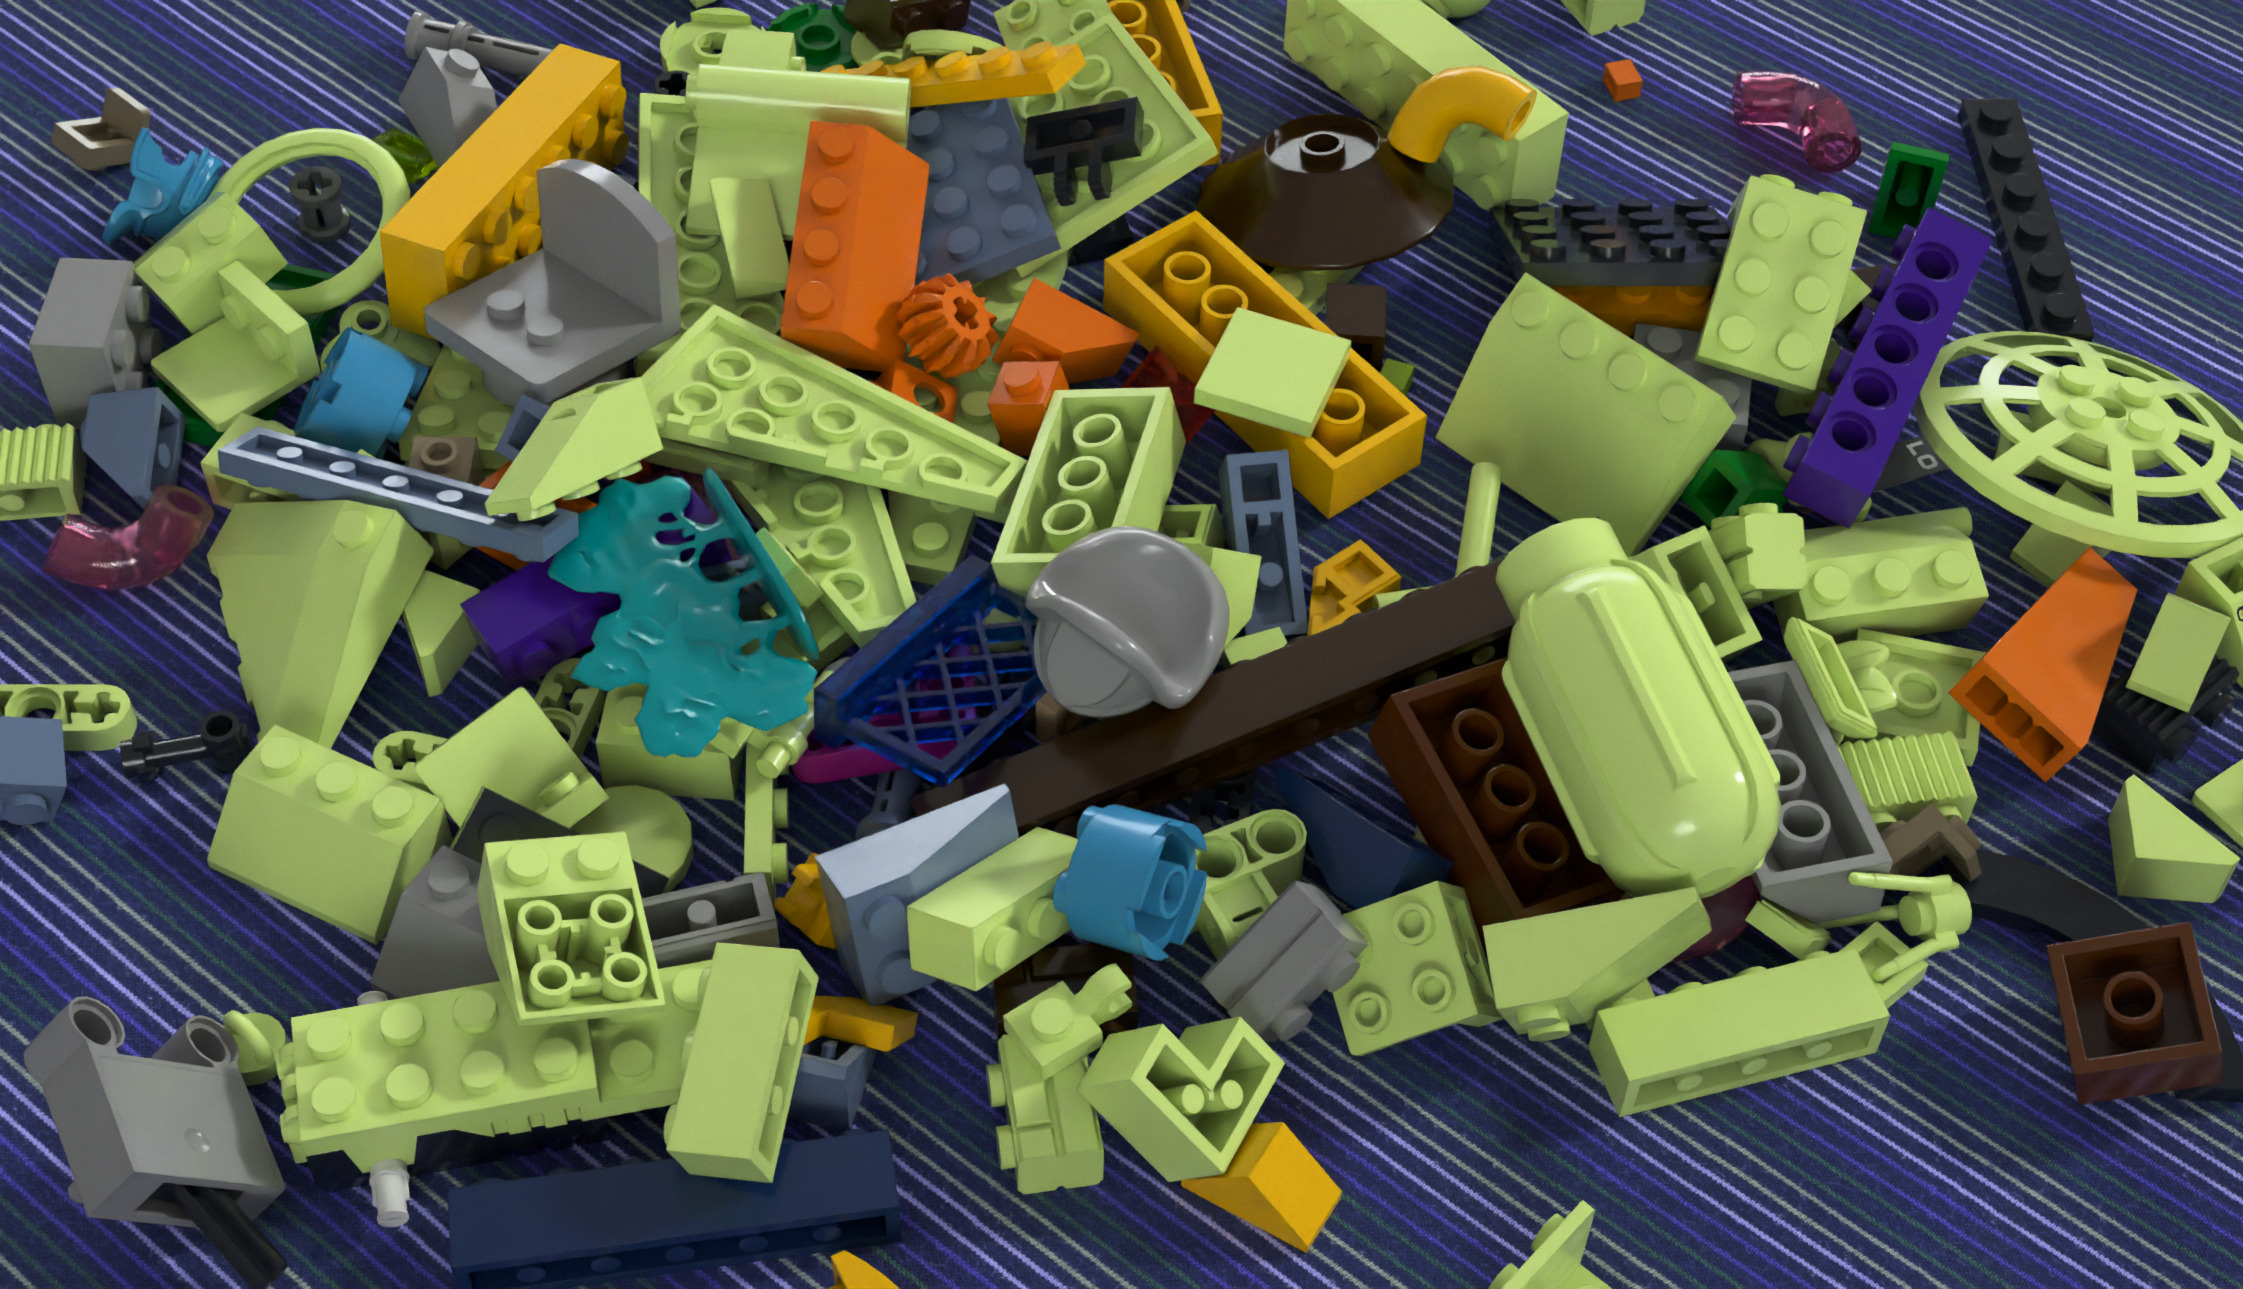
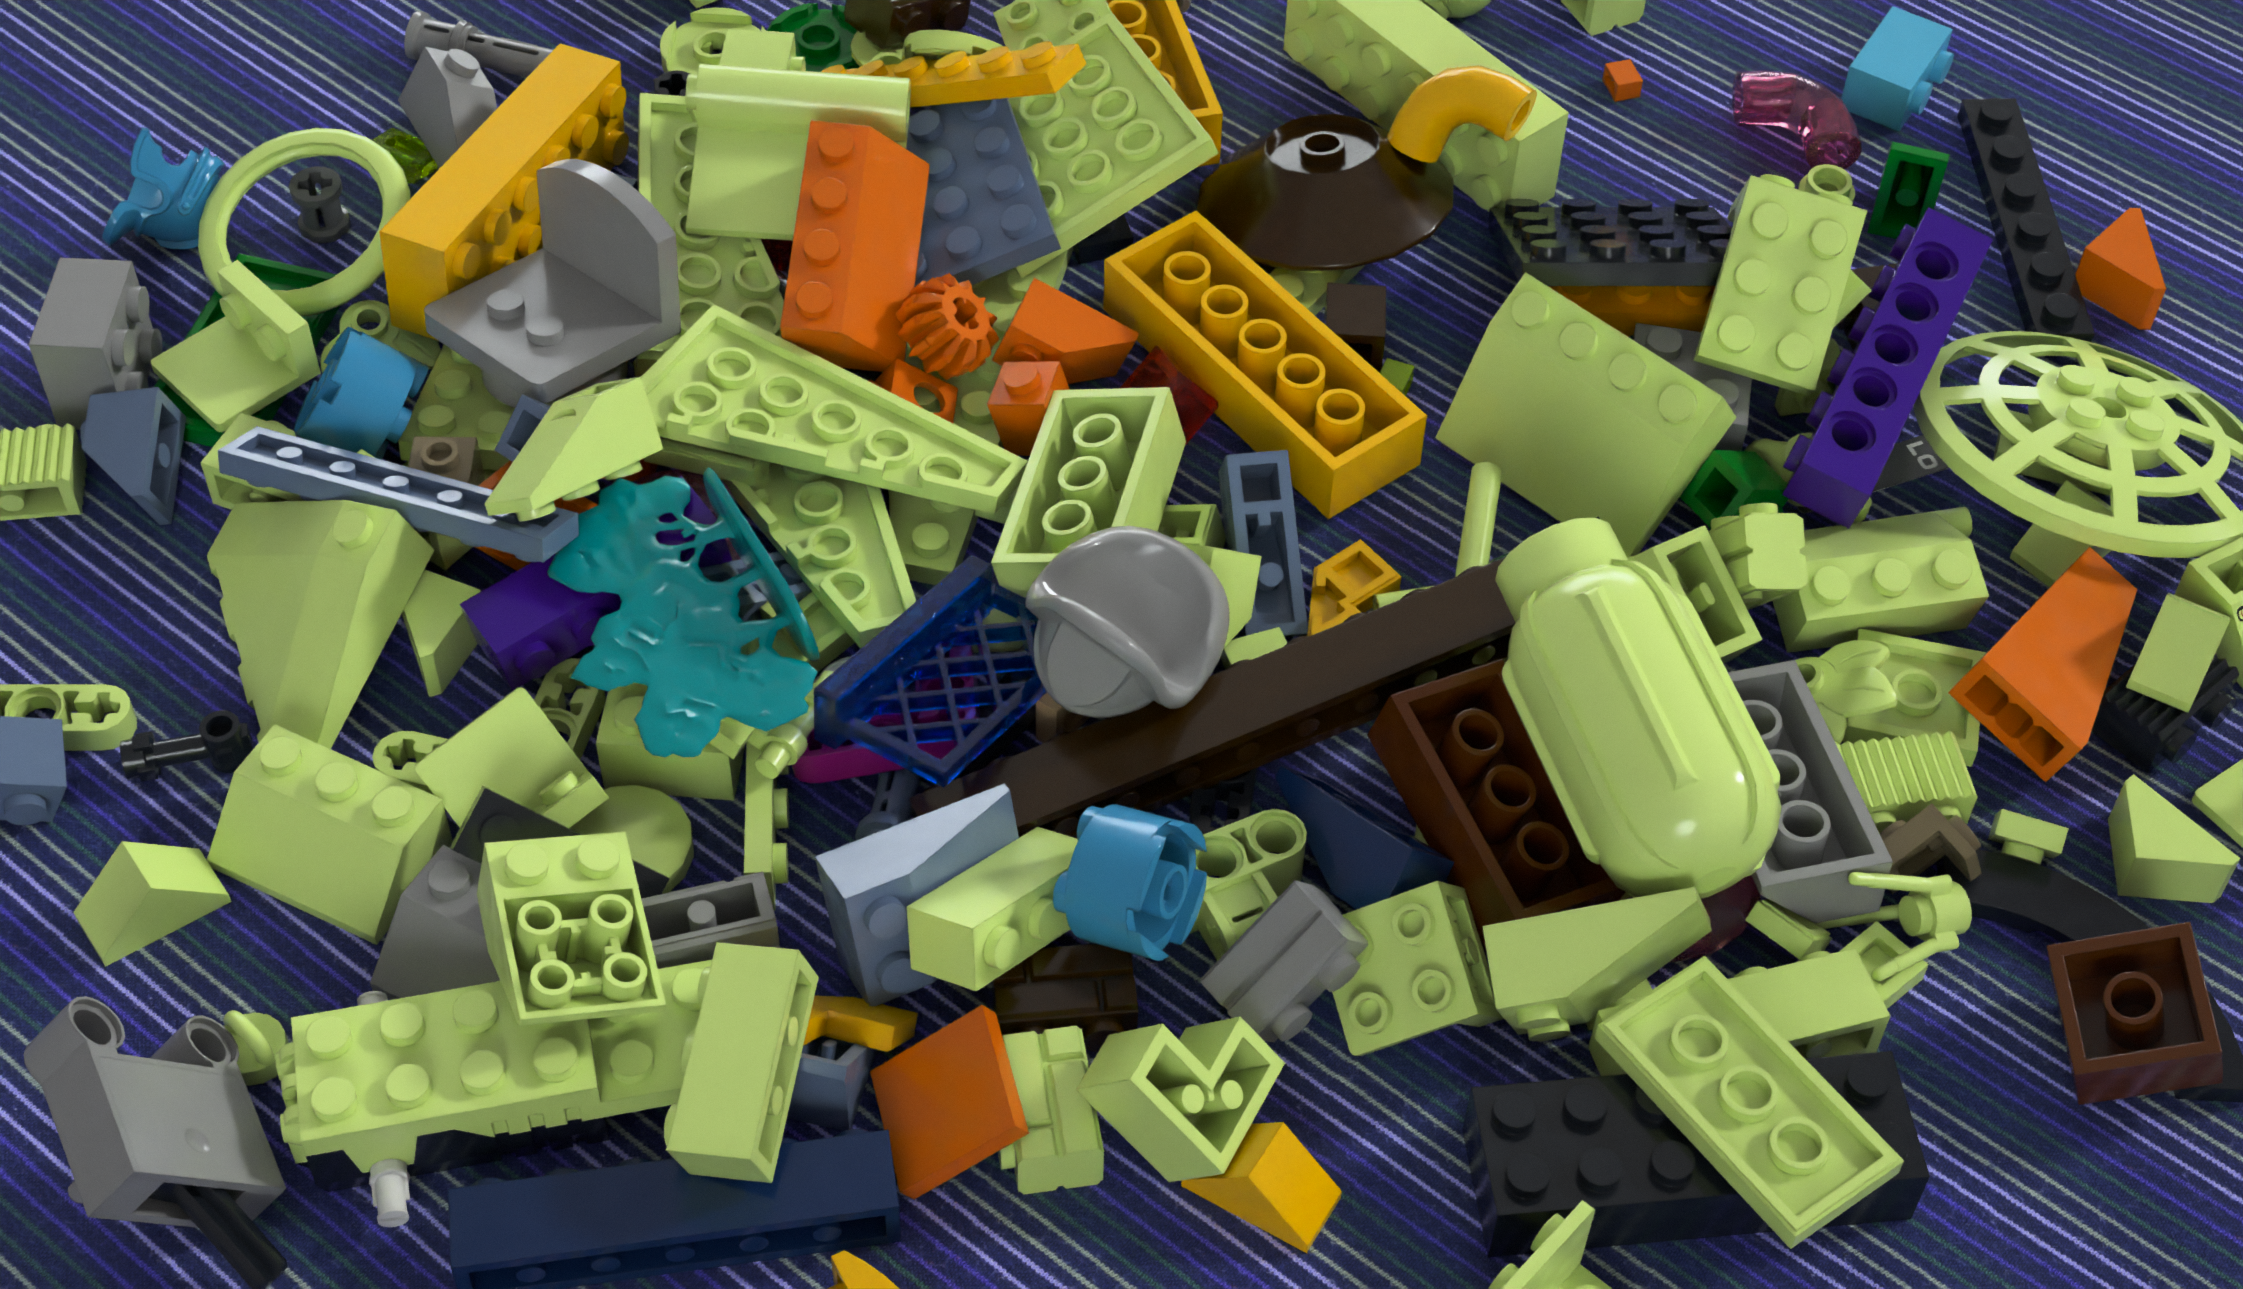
clear pink cylinder [42,484,214,591] -> none
dark tan bracket [51,87,150,171] -> none
yellowish green slope [133,192,288,335] -> none
yellowish green slope [708,177,789,300] -> none
yellowish green tile [756,527,824,609] -> none
yellow tile [773,852,836,950] -> none
yellowish green plate [1003,963,1132,1081] -> none
black hinge [1023,96,1144,206] -> none
yellowish green tile [1194,307,1351,438] -> none
yellowish green tile [1783,617,1878,739] -> none
none -> yellowish green slope [74,841,231,967]
none -> orange tile [870,1005,1029,1200]
none -> black brick [1462,1051,1930,1258]
none -> yellowish green tile [1594,956,1904,1249]
none -> yellowish green plate [1798,164,1855,202]
none -> medium azure brick [1839,6,1954,131]
none -> yellowish green plate [1988,809,2069,865]
none -> orange slope [2075,208,2166,330]

